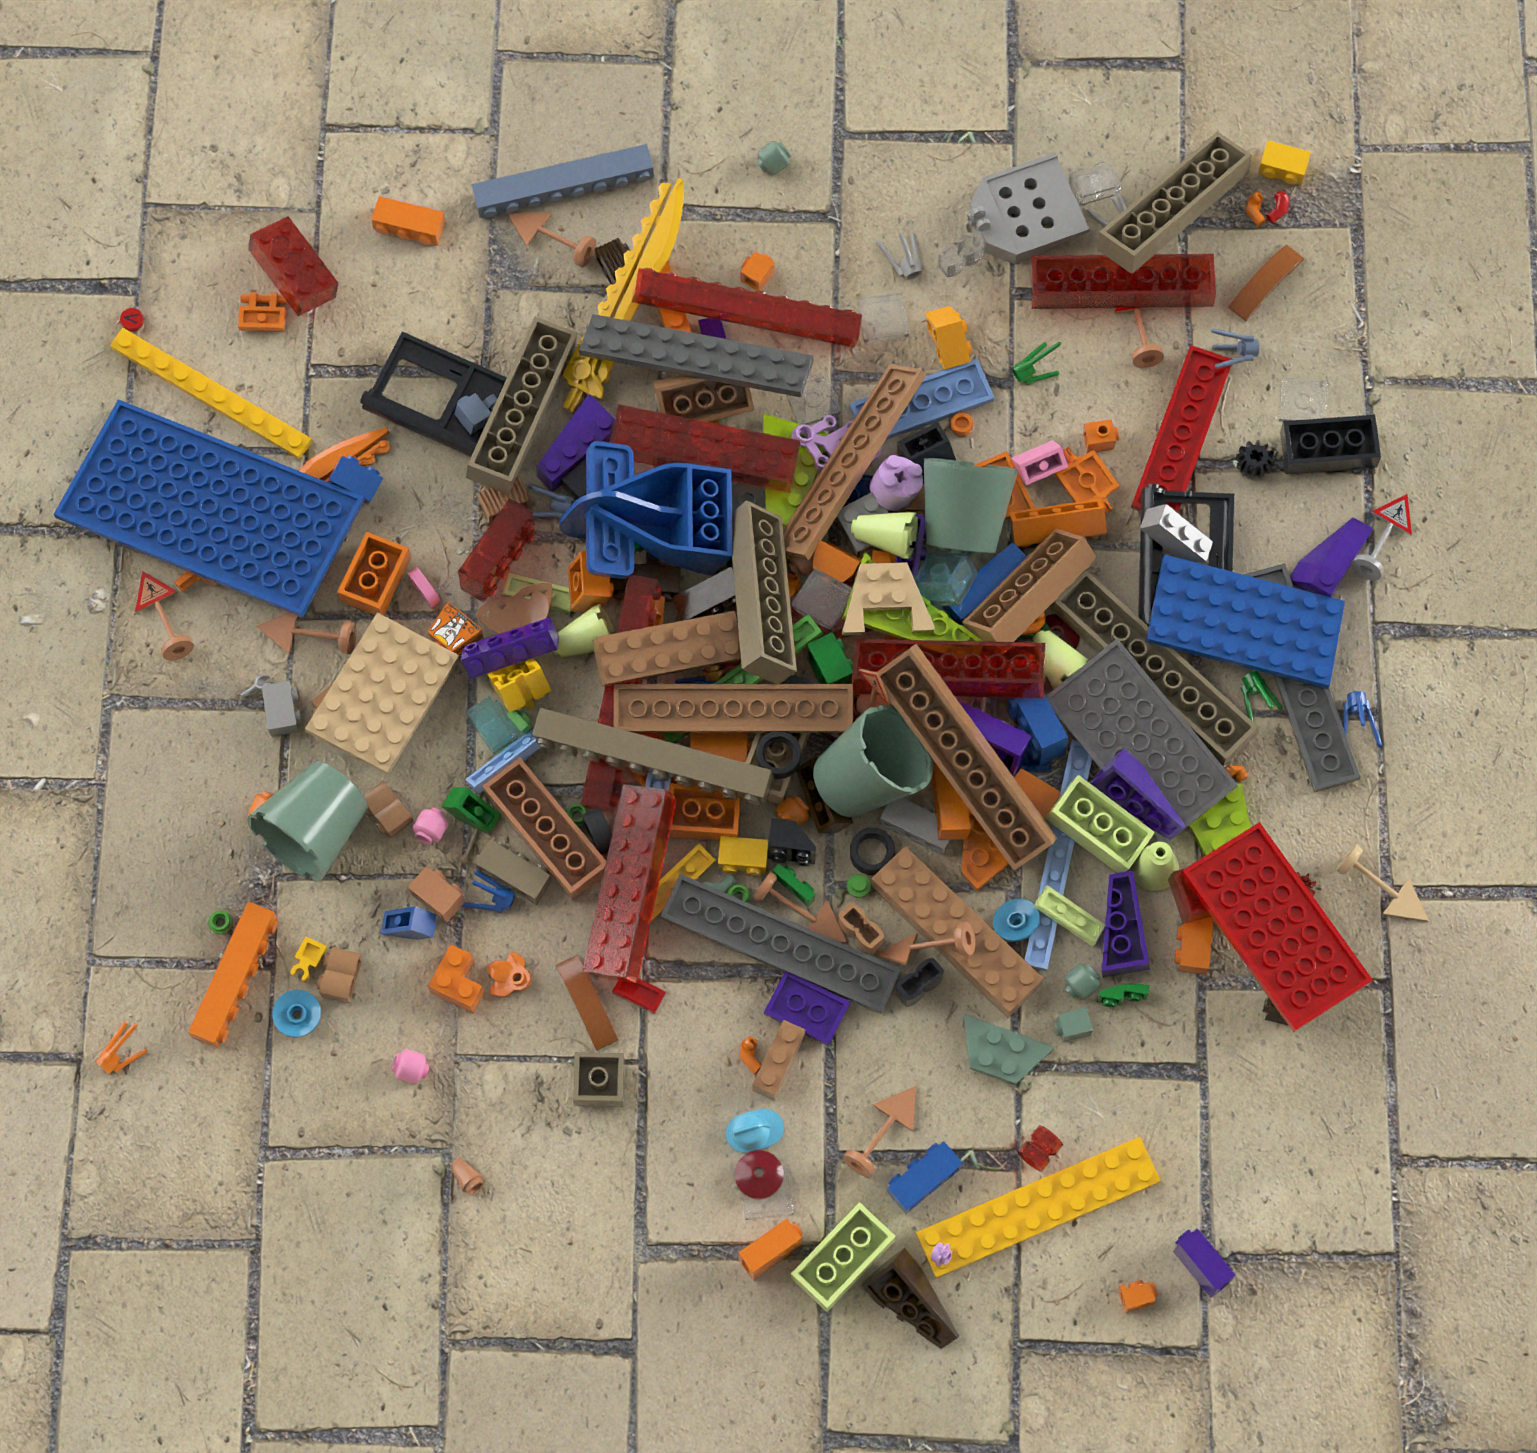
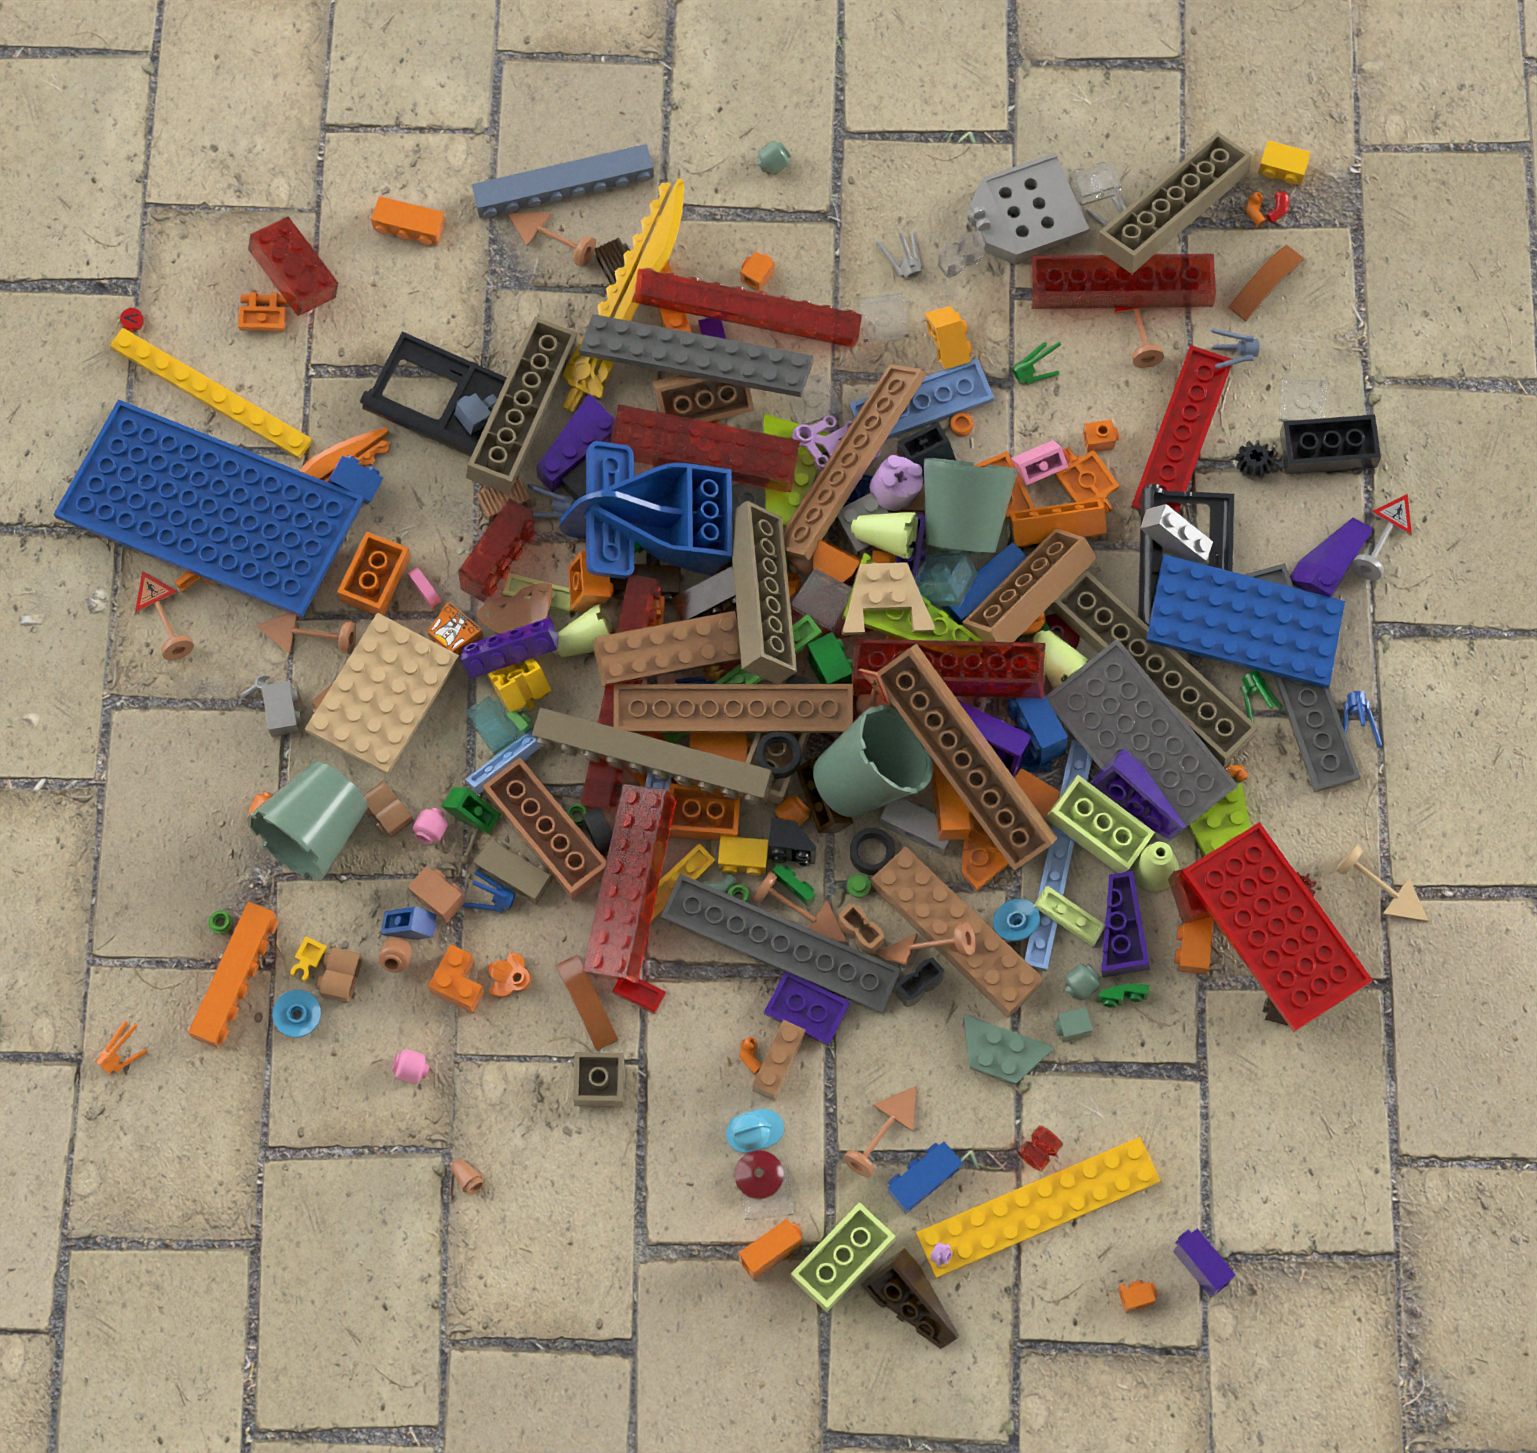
none -> nougat head [378,937,412,973]

